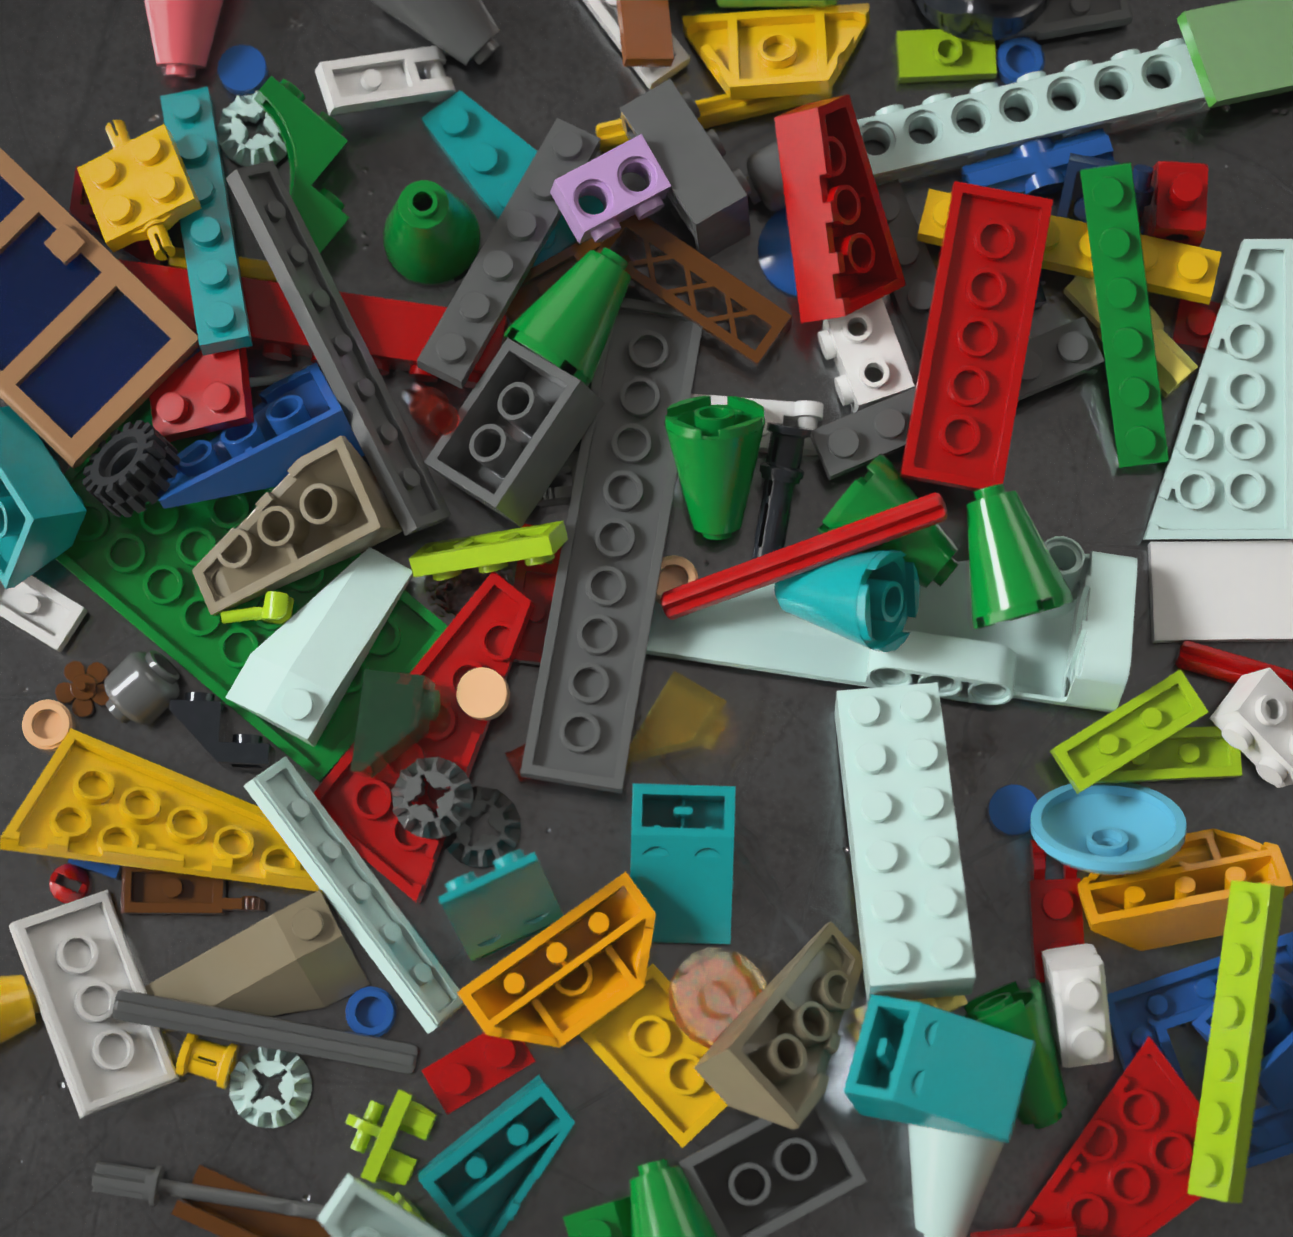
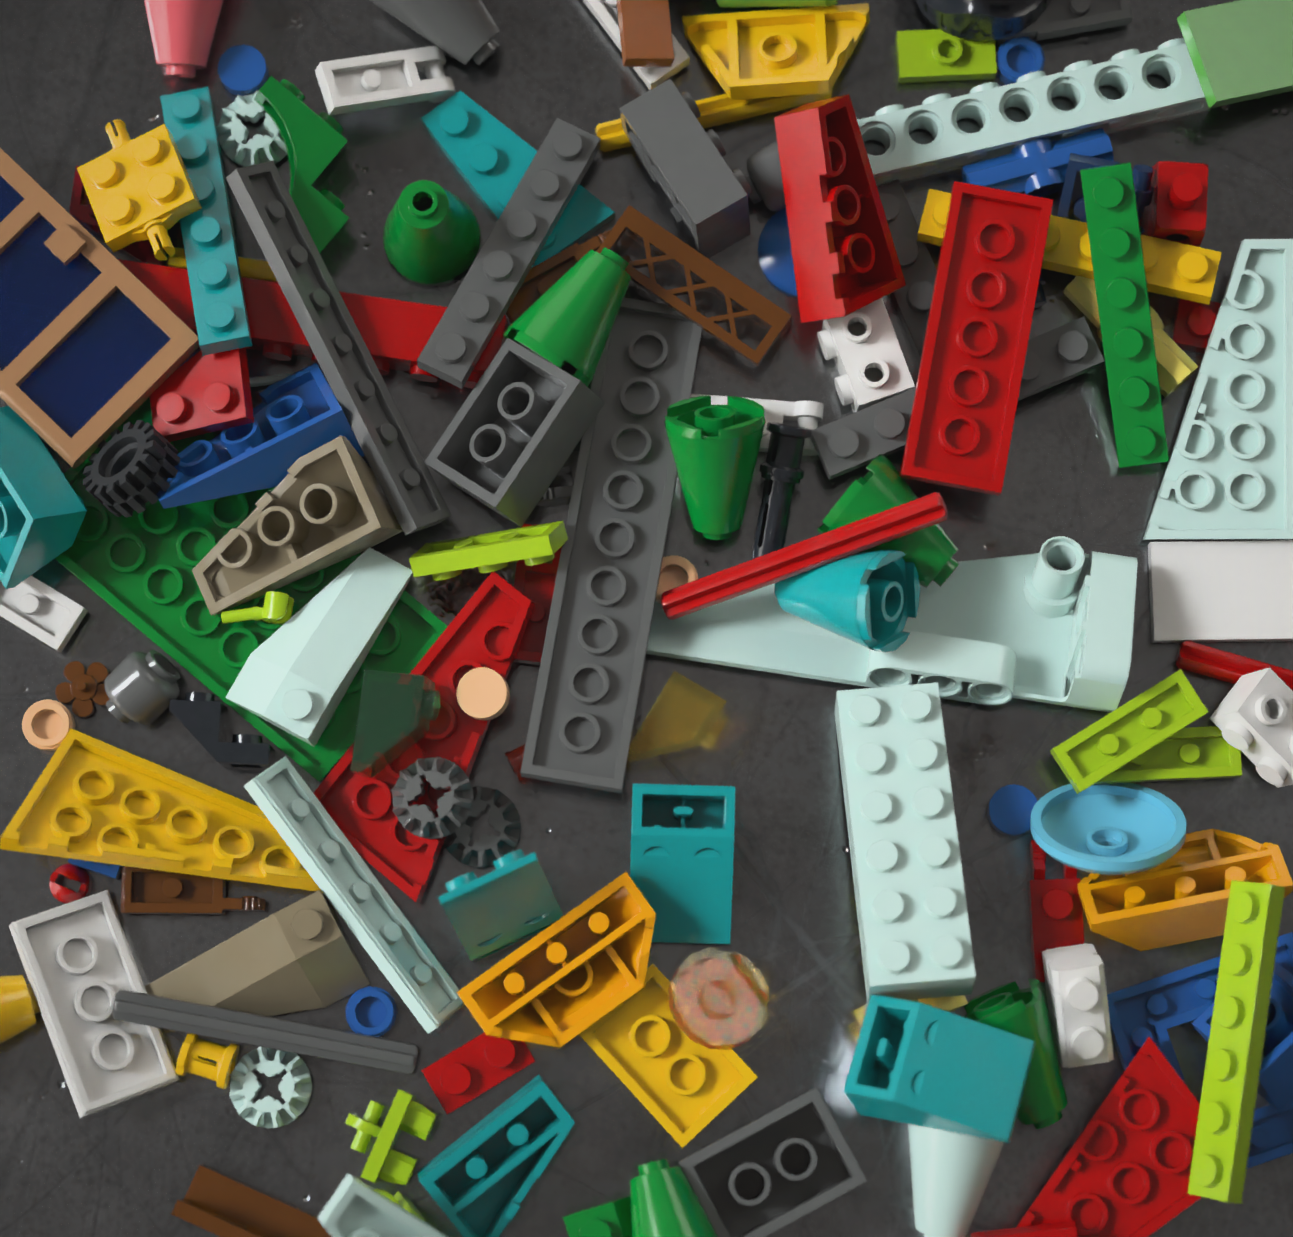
dark grey piece [91,1161,326,1220] -> none
clear red axle [402,381,459,435] -> none
lavender brick [550,134,671,244] -> none
dark tan wedge [694,921,863,1129] -> none
green cone [967,484,1074,630] -> none

